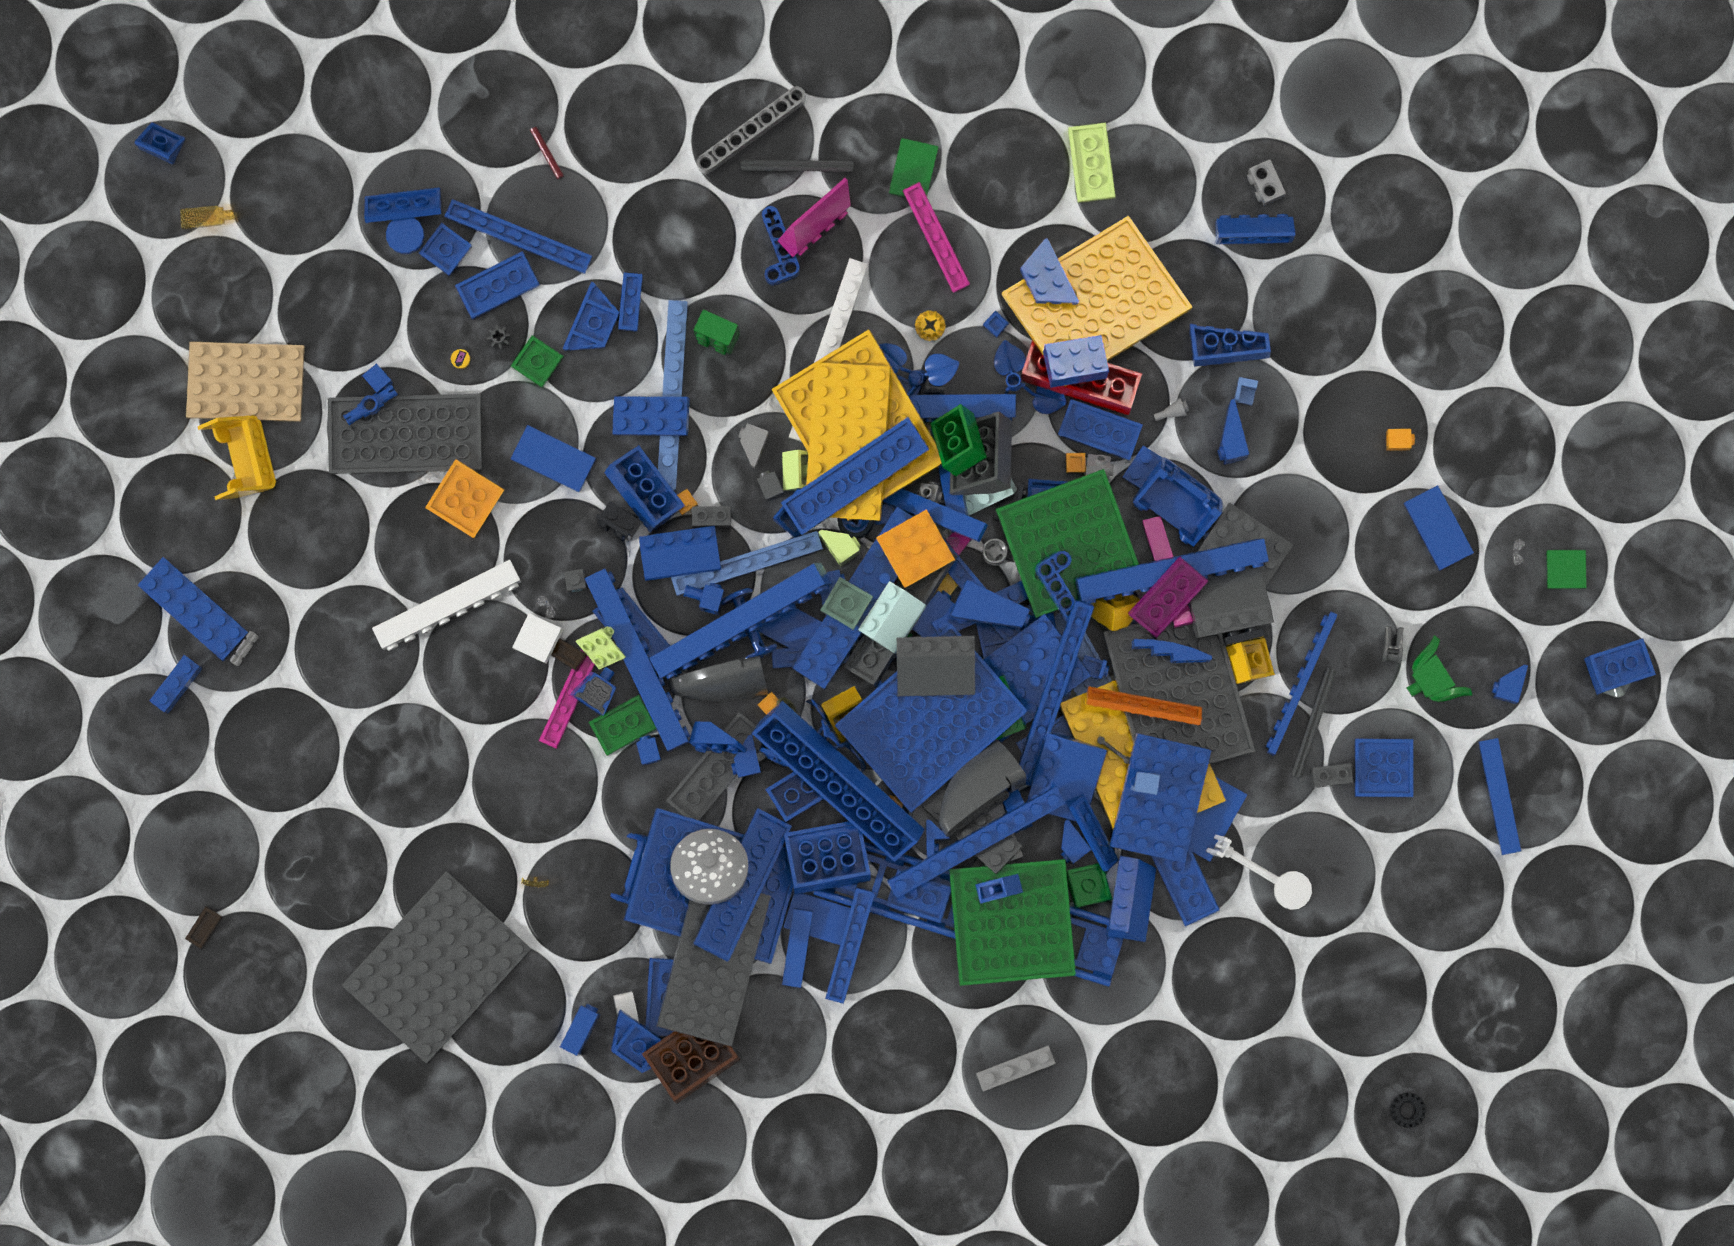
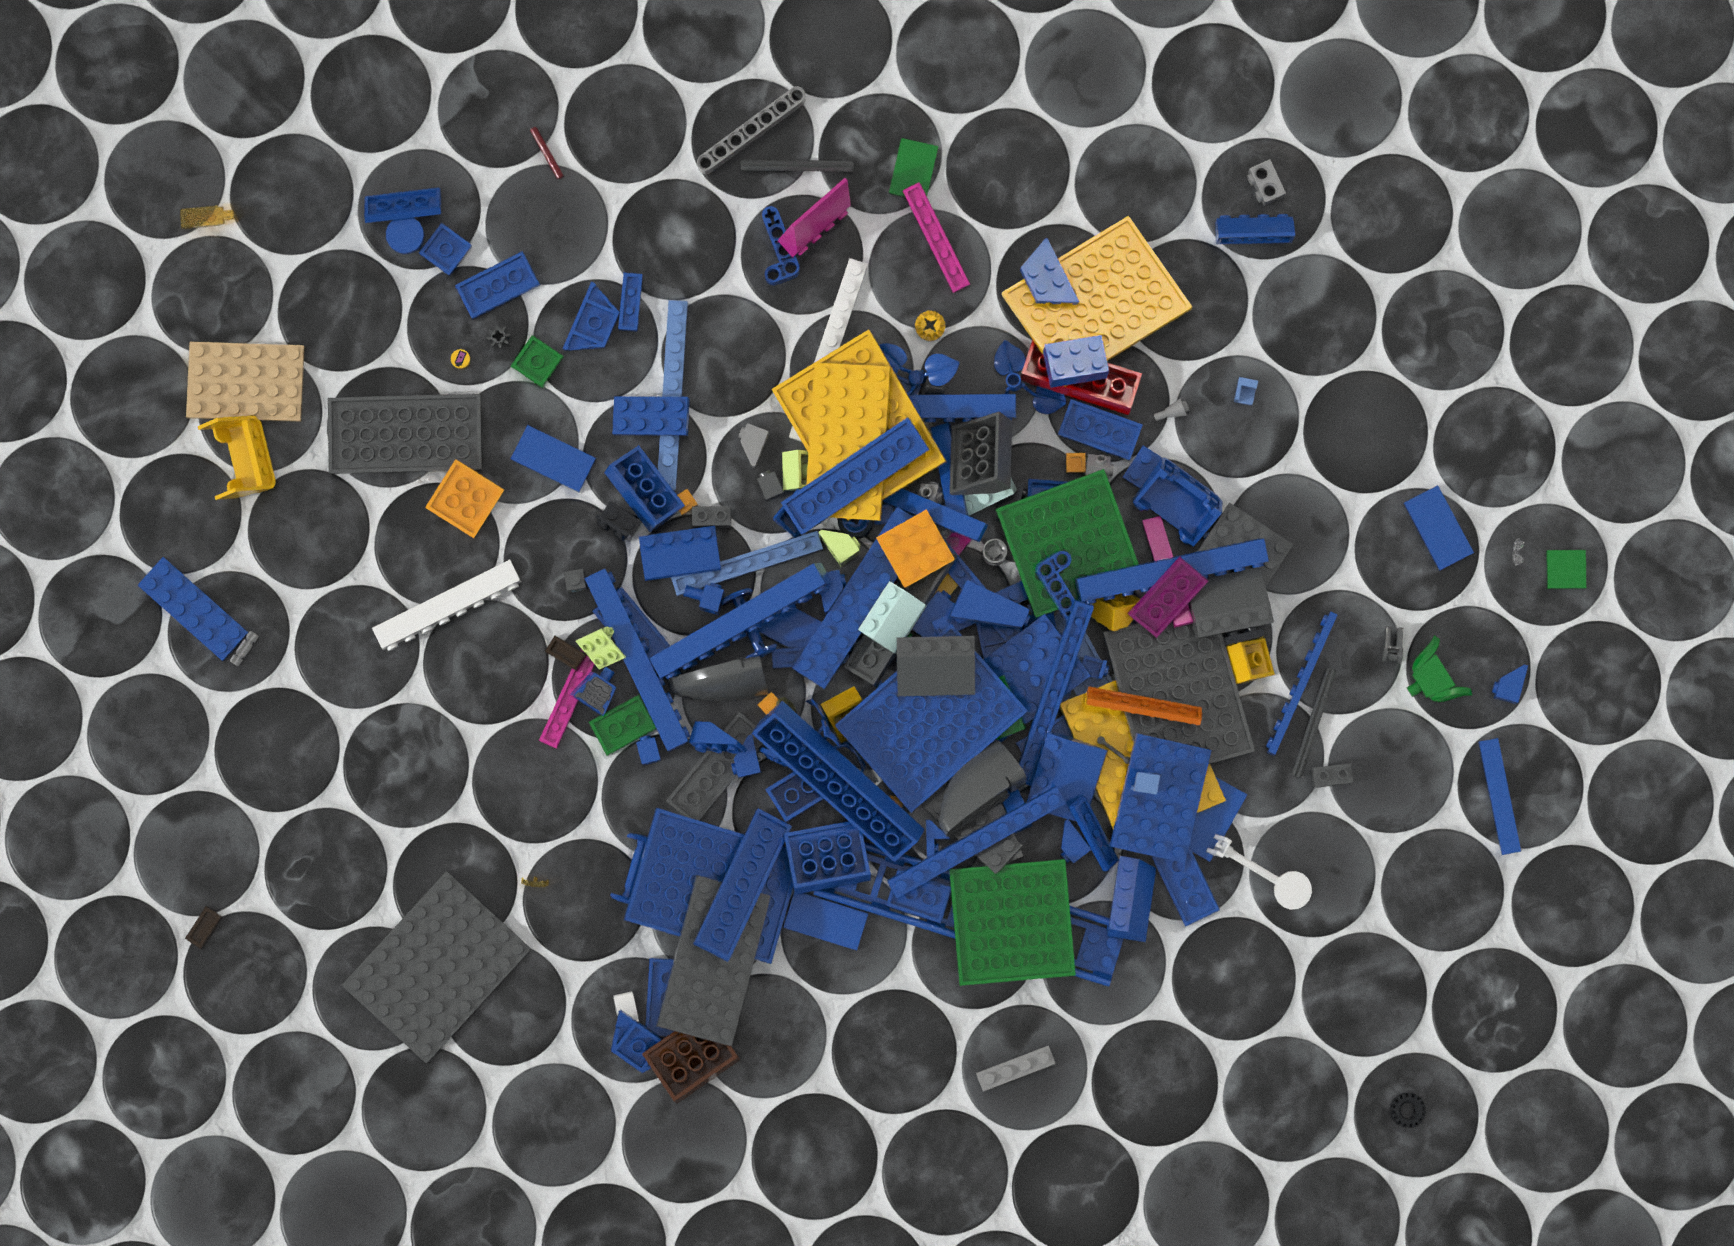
blue slope [135,122,185,165] -> none
blue brick [149,655,203,714] -> none
blue pin [343,385,398,426] -> none
blue brick [362,363,393,394] -> none
blue plate [445,199,592,274] -> none
white tile [512,613,563,664] -> none
clear piece [536,595,556,619] -> none
blue brick [560,1004,600,1056] -> none
light grey dish [670,829,748,904] -> none
green brick [694,309,740,355] -> none
blue tile [782,908,813,988] -> none
sand green plate [820,577,873,630] -> none
blue plate [825,887,875,1004] -> none
green brick [930,404,986,476] -> none
blue slope [976,874,1023,903] -> none
blue tile [983,310,1010,338] -> none
green plate [1066,863,1112,909] -> none
yellowish green tile [1068,123,1115,203] -> none
blue slope [1131,639,1212,663] -> none
blue wedge [1189,324,1271,367] -> none
blue slope [1217,399,1249,465] -> none
blue plate [1355,739,1413,797] -> none
light orange brick [1386,429,1415,451] -> none
blue piece [1584,638,1656,698] -> none

